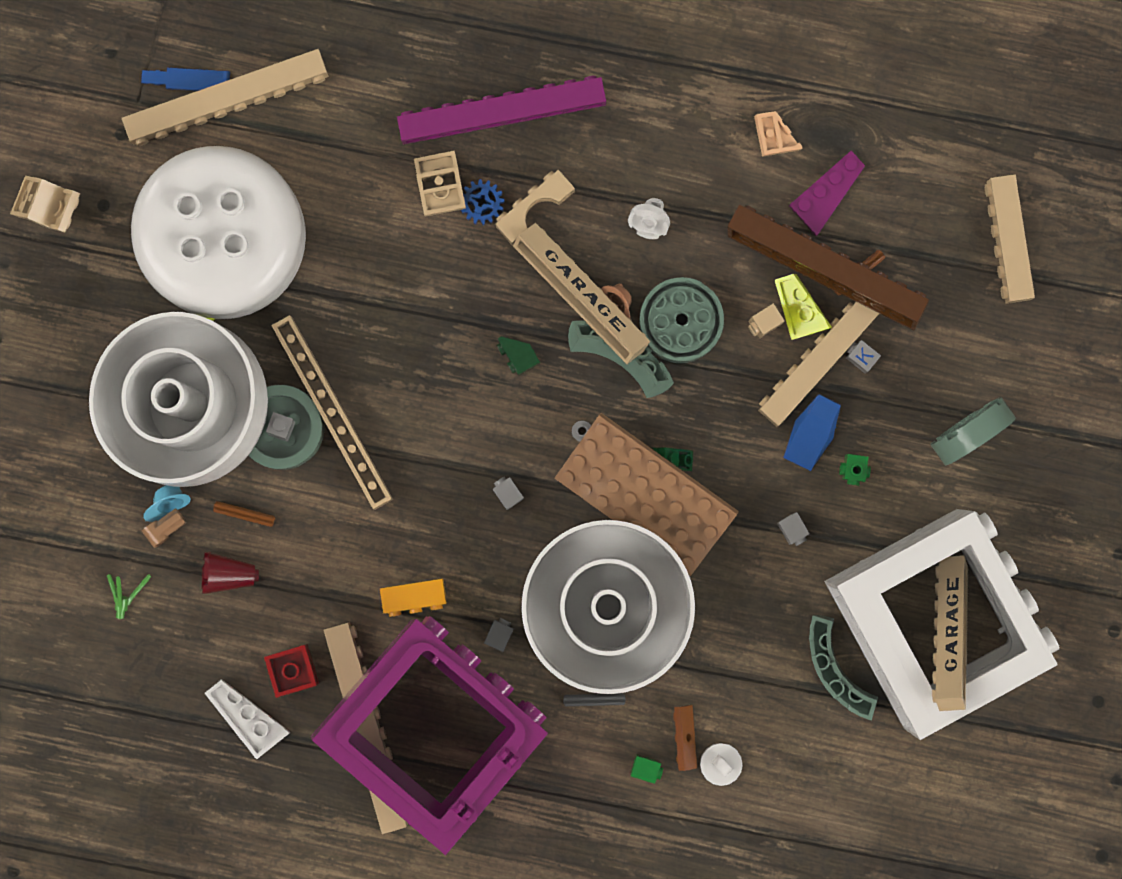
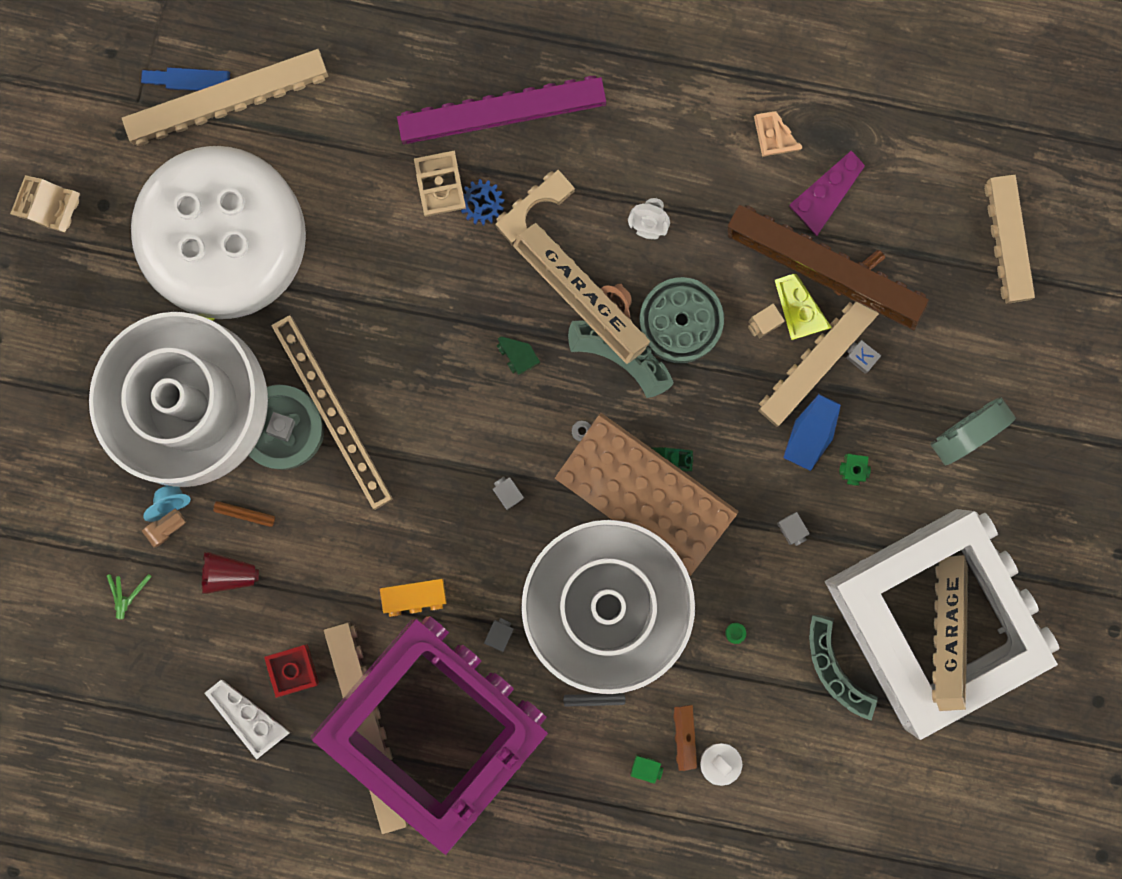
none -> green tile [725,623,747,644]

